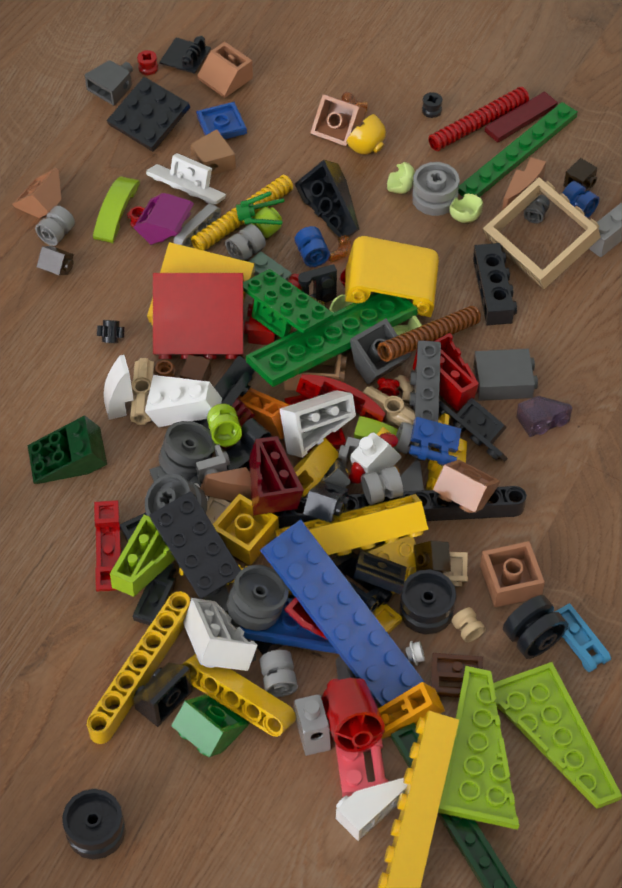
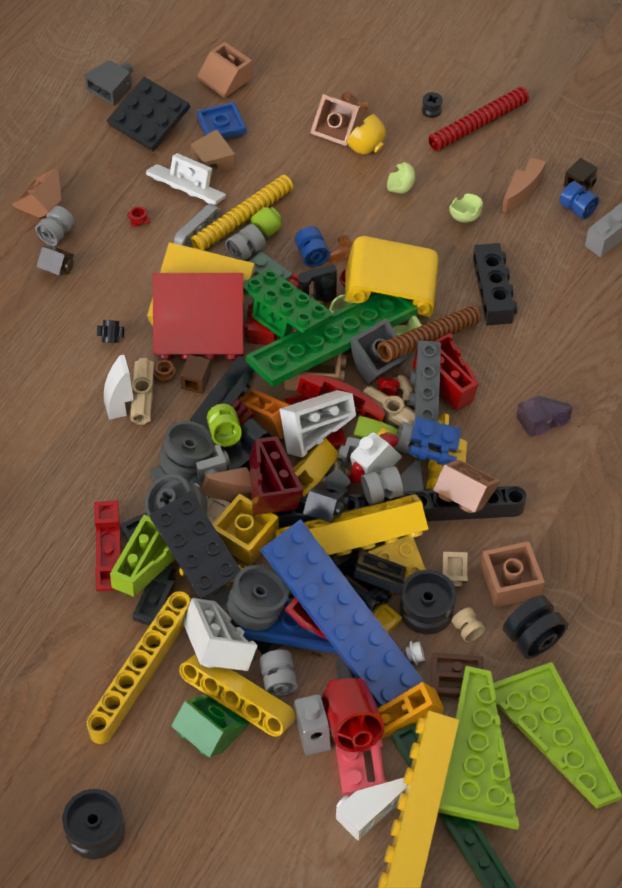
dark green slope [27,415,107,484] -> none
lime slope [93,176,140,243] -> none
magenta slope [133,193,194,245] -> none
black slope [133,662,193,727] -> none
red wheel [137,50,158,75] -> none
white wedge [145,375,222,427] -> none
black hinge [159,36,211,74] -> none
green plant [236,191,285,225] -> none
black wedge [294,160,359,241] -> none
light grey wheel [412,162,460,216] -> none
dark brown brick [414,541,451,573] -> none
black bracket [439,397,508,462] -> none
green plate [458,102,578,197] -> none
dark grey brick [473,349,538,401] -> none
tan window [483,177,601,289] -> none
dark red tile [484,91,558,143] -> none
dark grey wheel [523,194,550,223] -> none
dark azure plate [555,603,611,672] -> none

